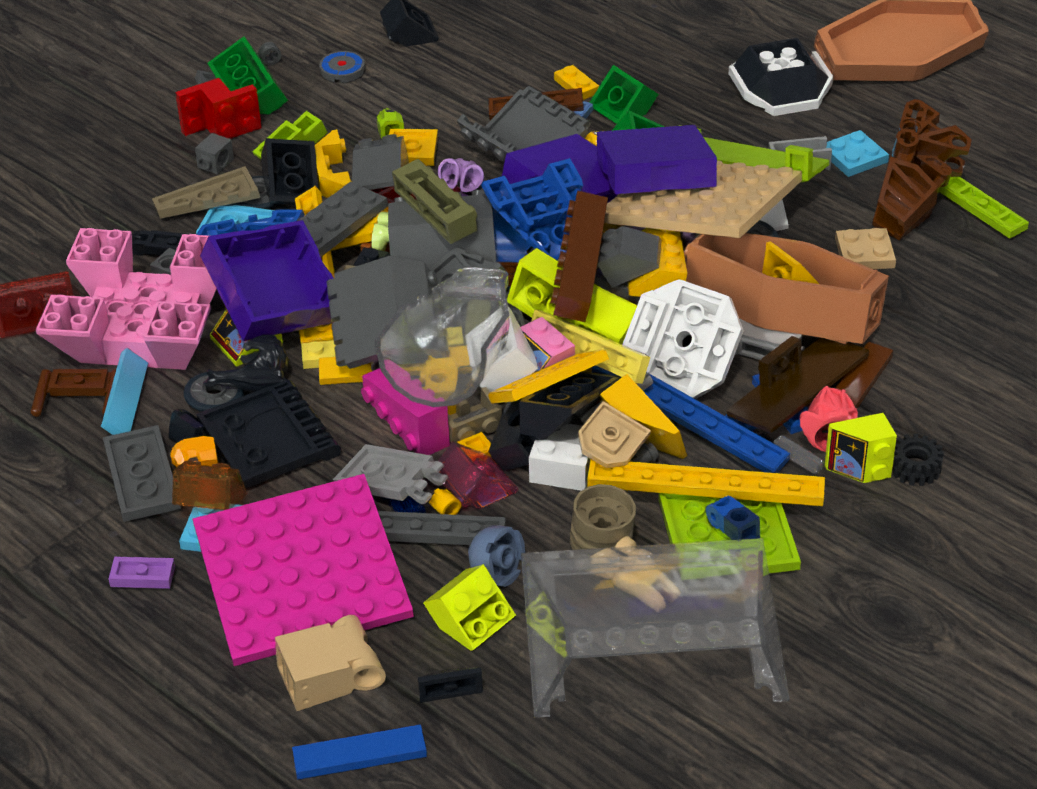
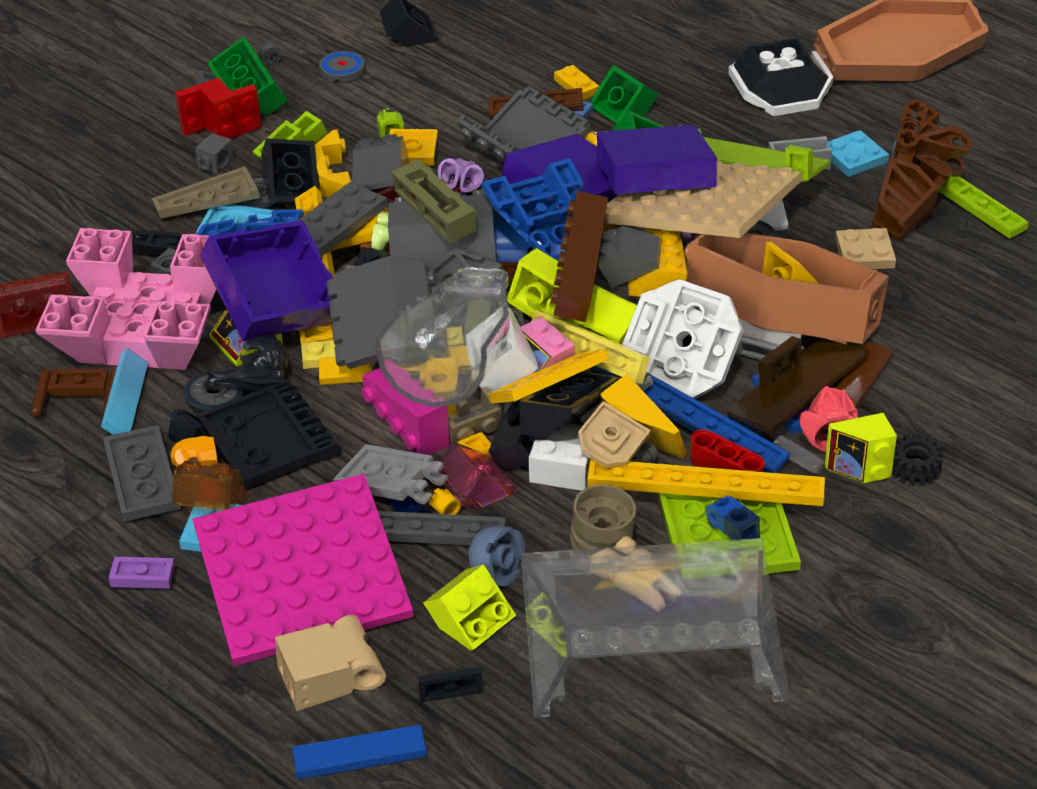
none -> red beam [690,430,765,472]

